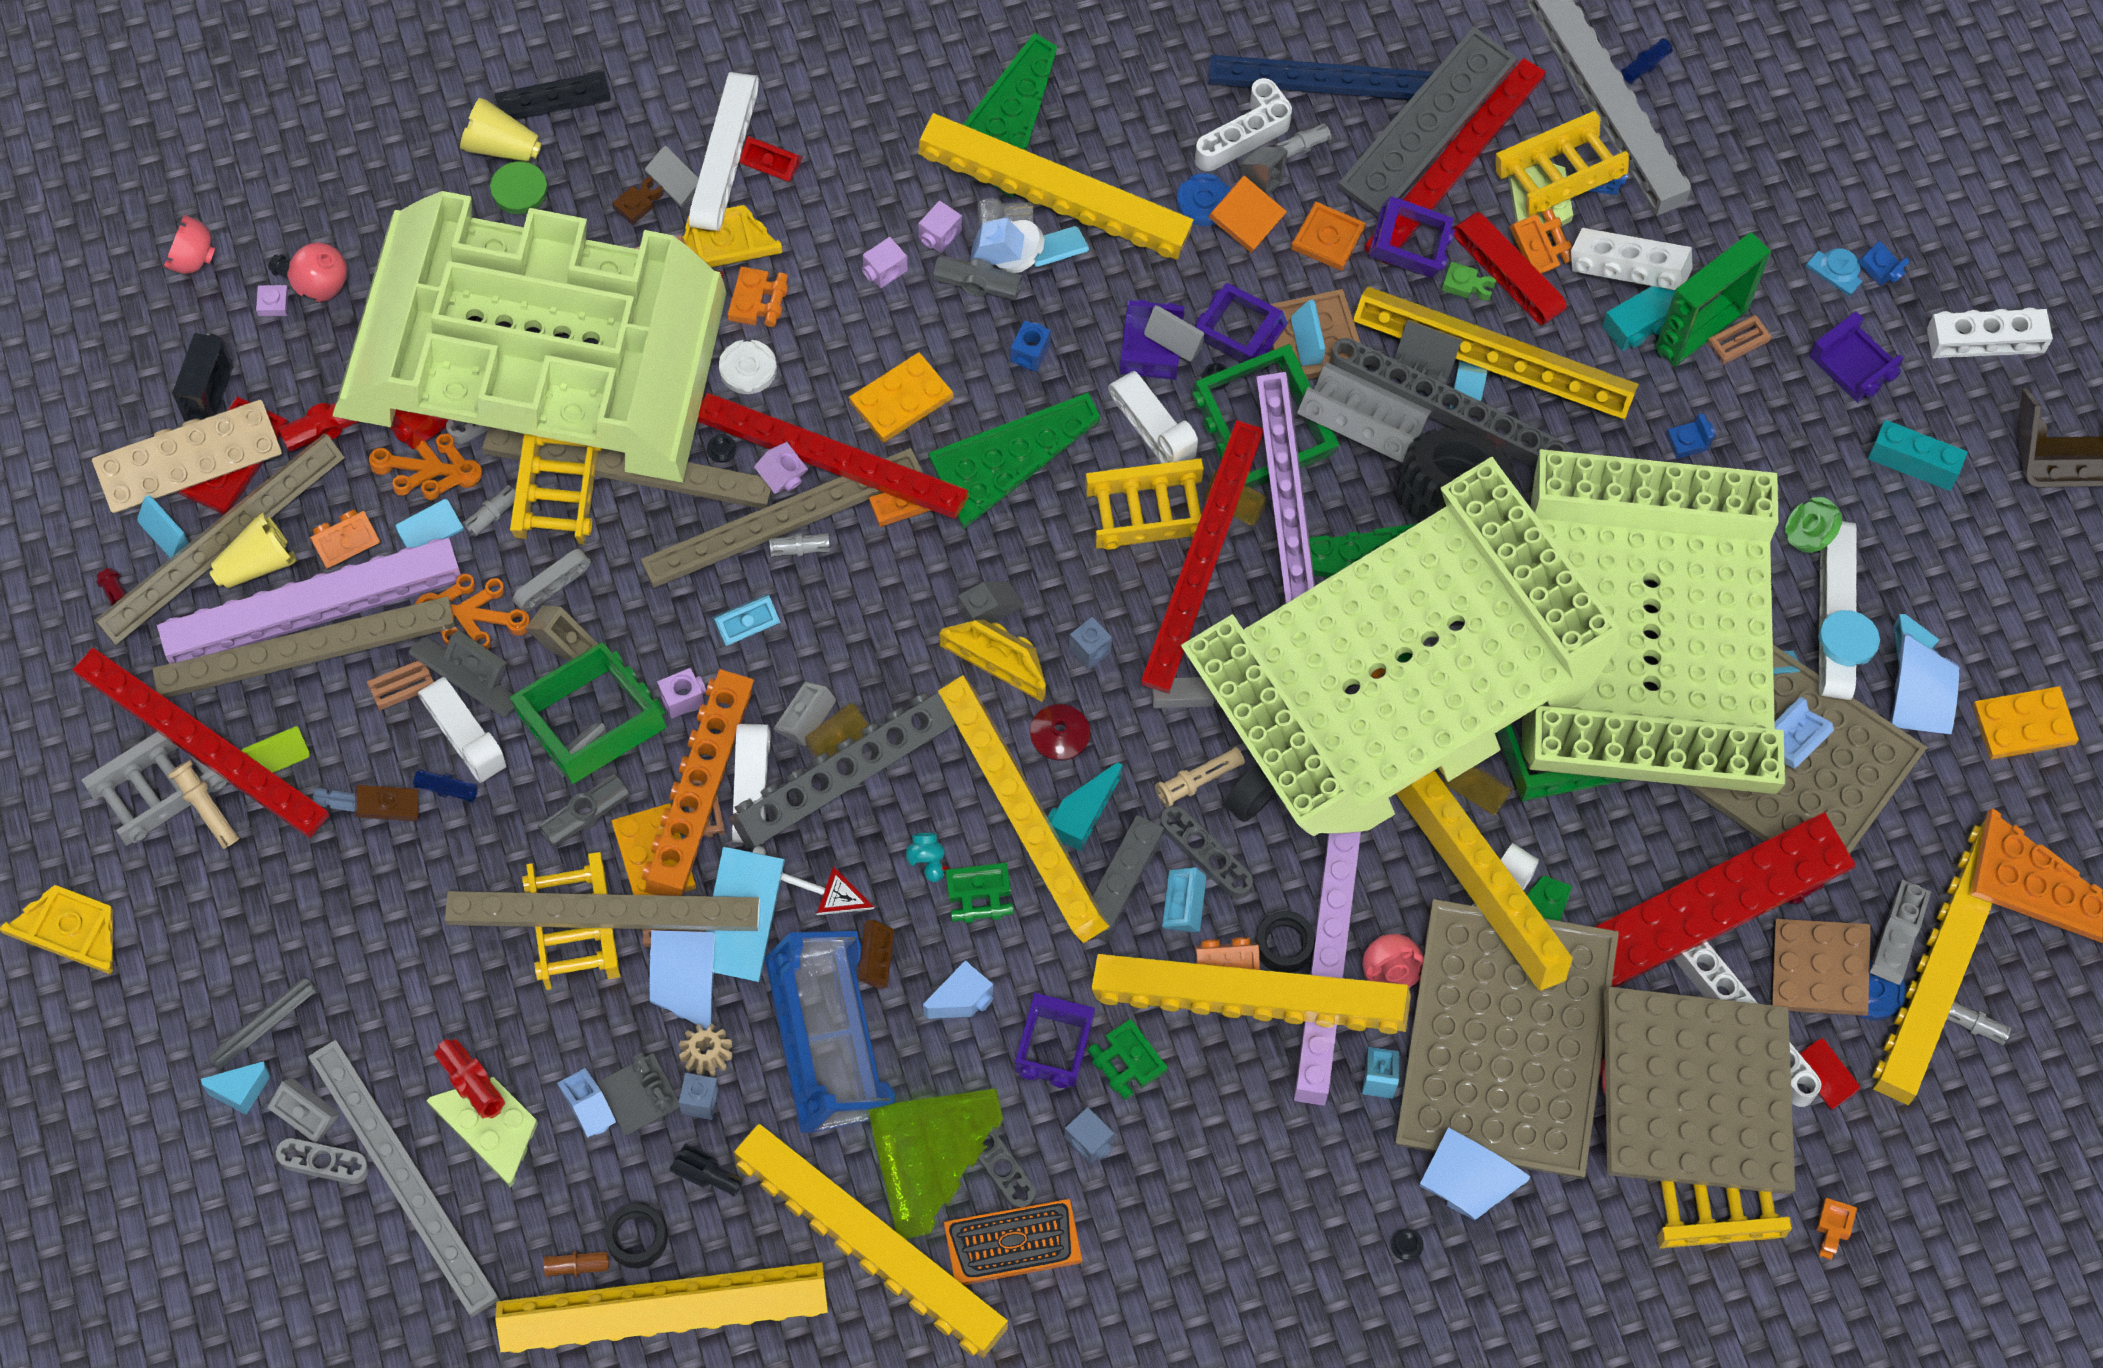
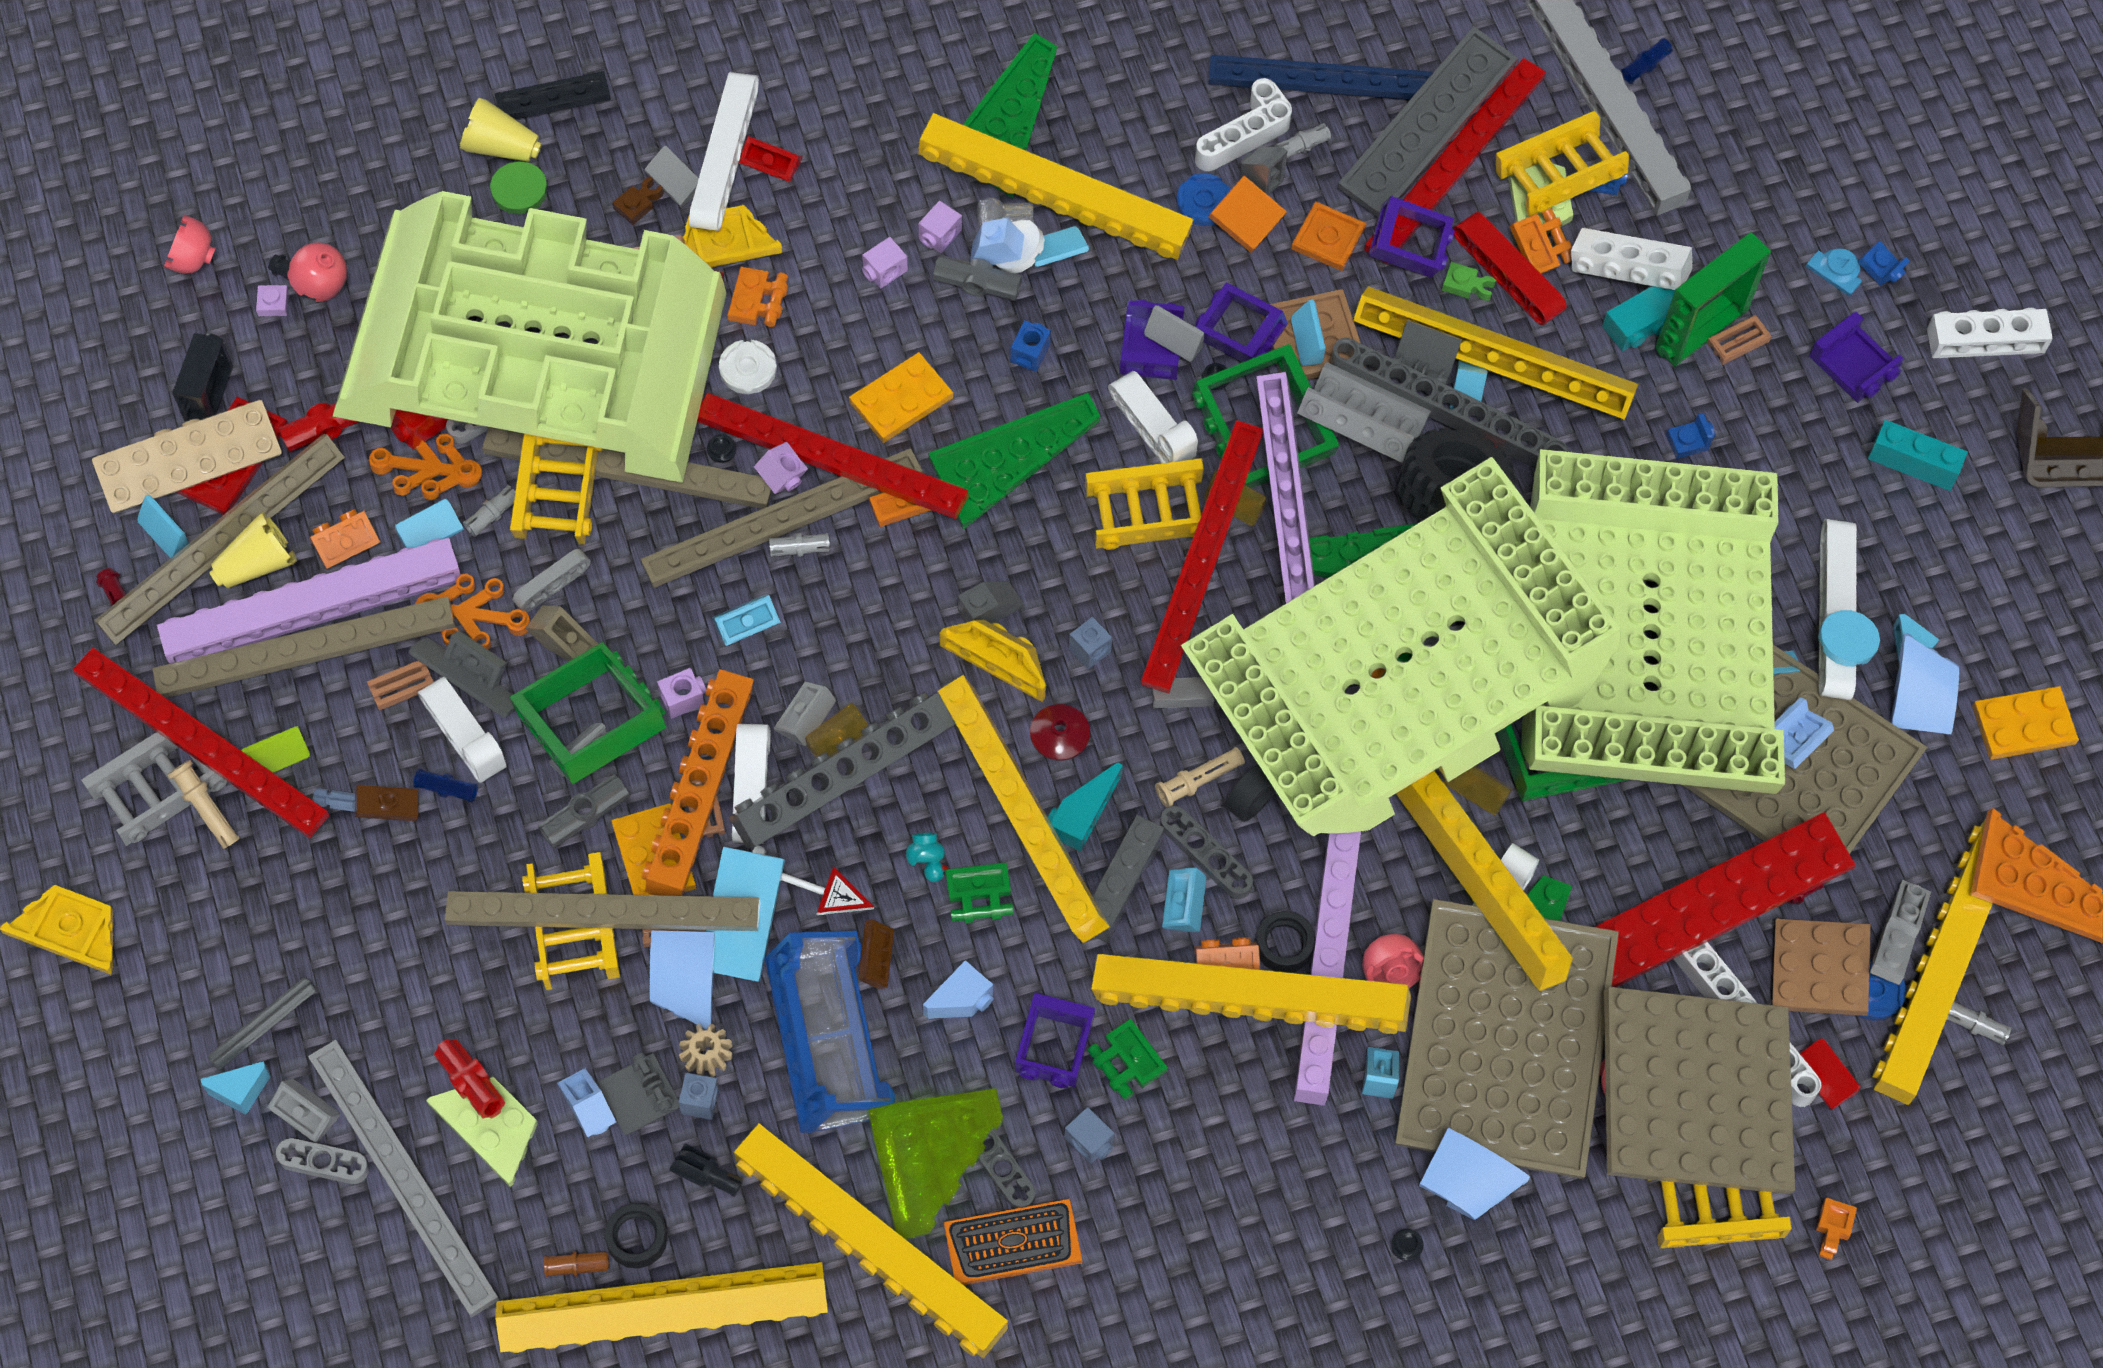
bright green tile [1785,497,1842,553] -> none

